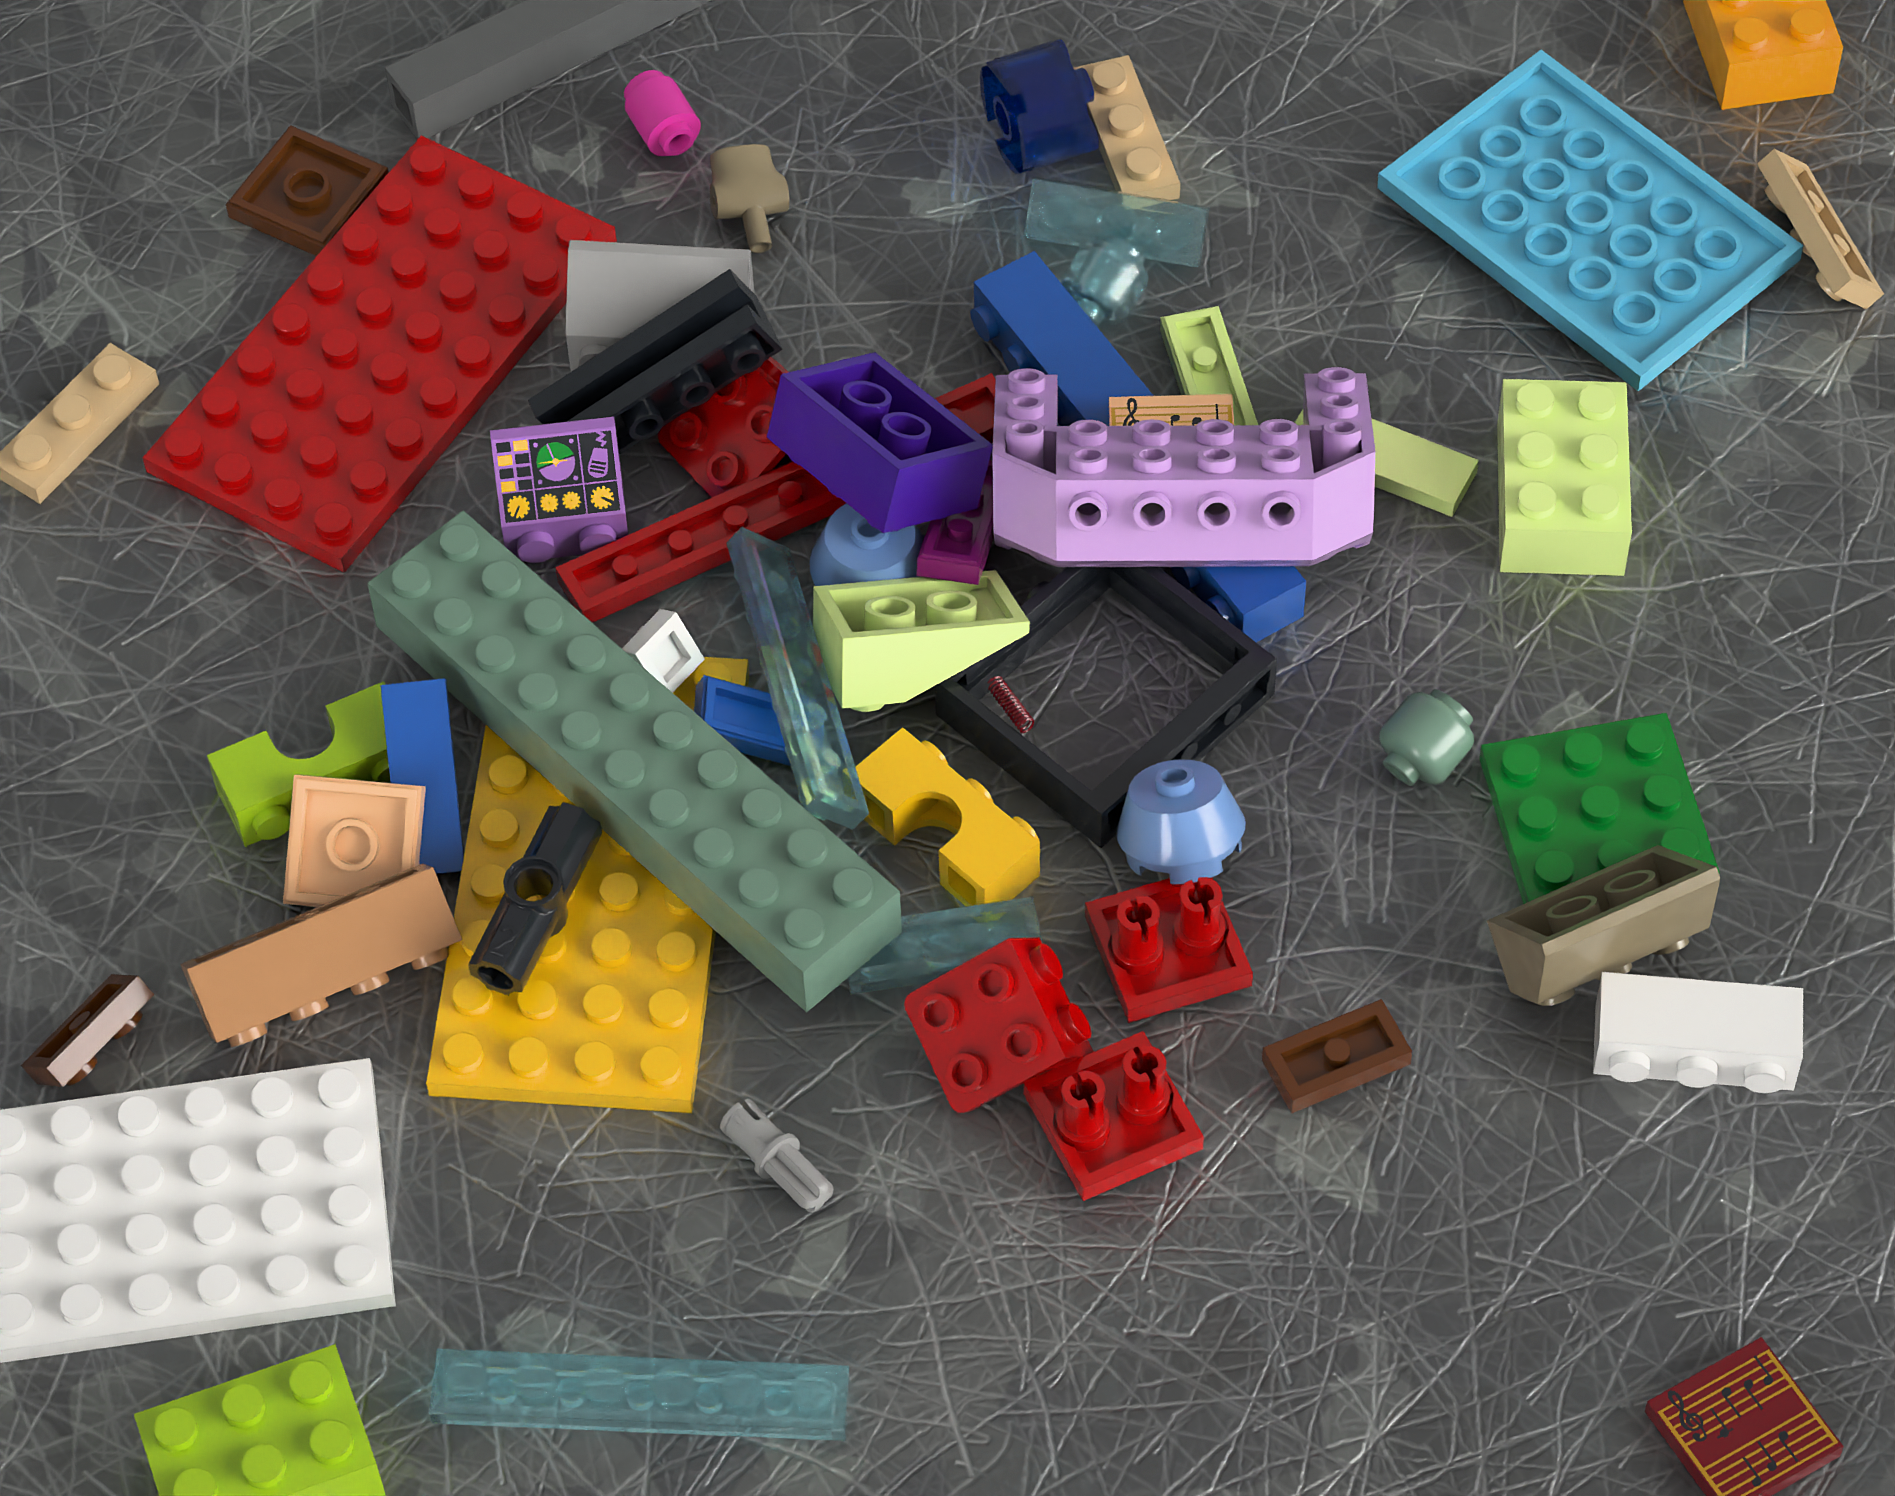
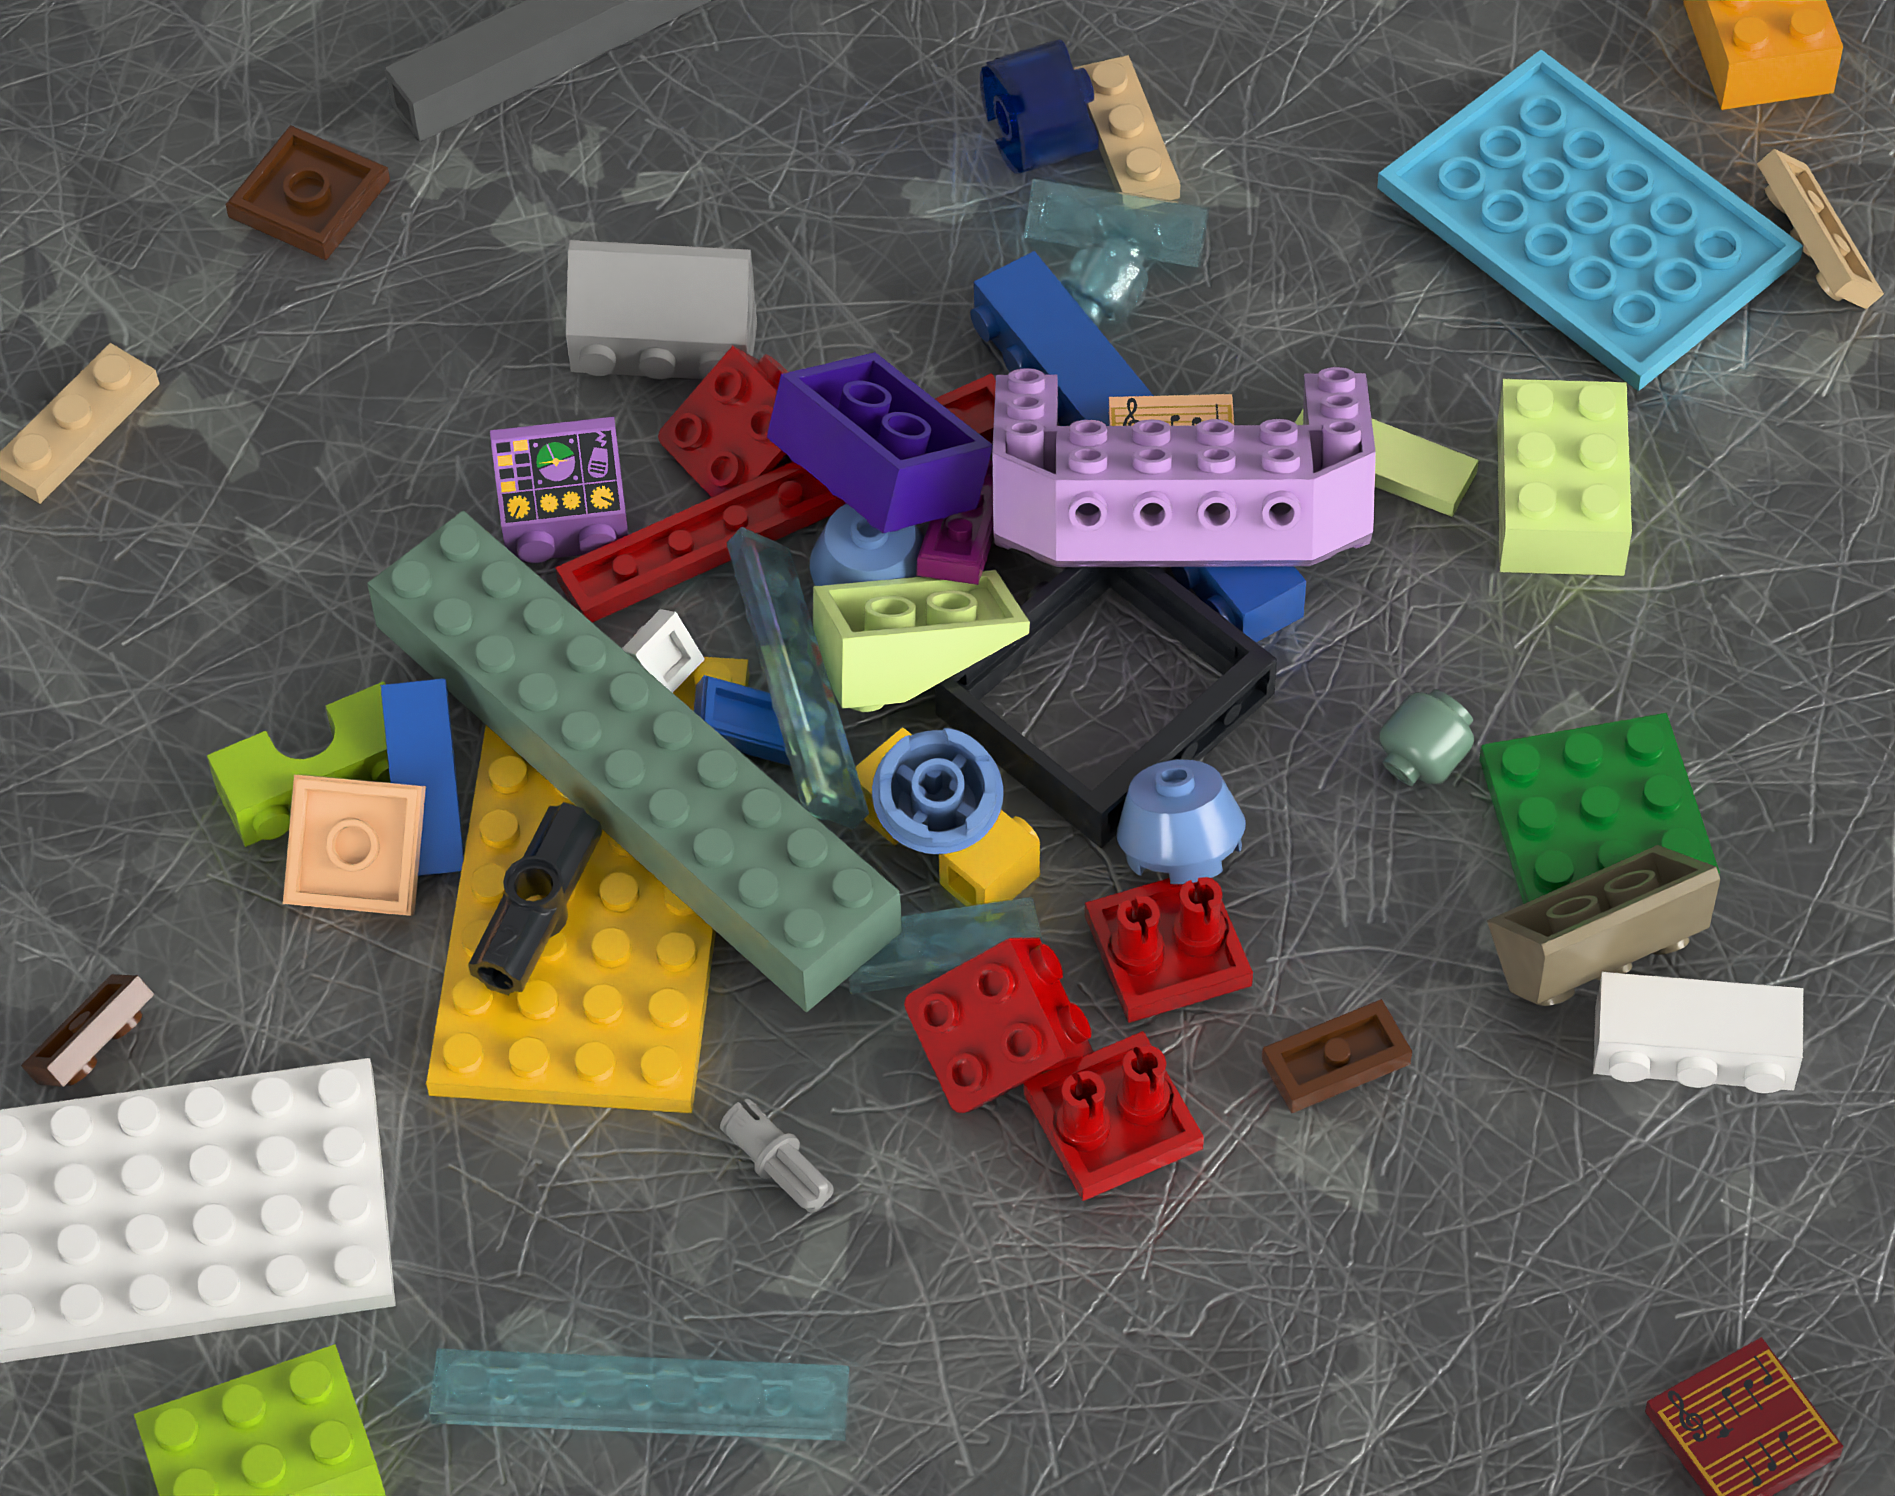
red plate [143,135,617,573] -> none
medium nougat brick [180,863,462,1047] -> none
black brick [528,269,783,455] -> none
dark pink brick [624,70,701,156] -> none
dark tan piece [710,144,789,253] -> none
dark red leg [987,676,1034,733] -> none
yellowish green tile [1160,306,1258,425] -> none
none -> medium blue cone [872,728,1003,854]

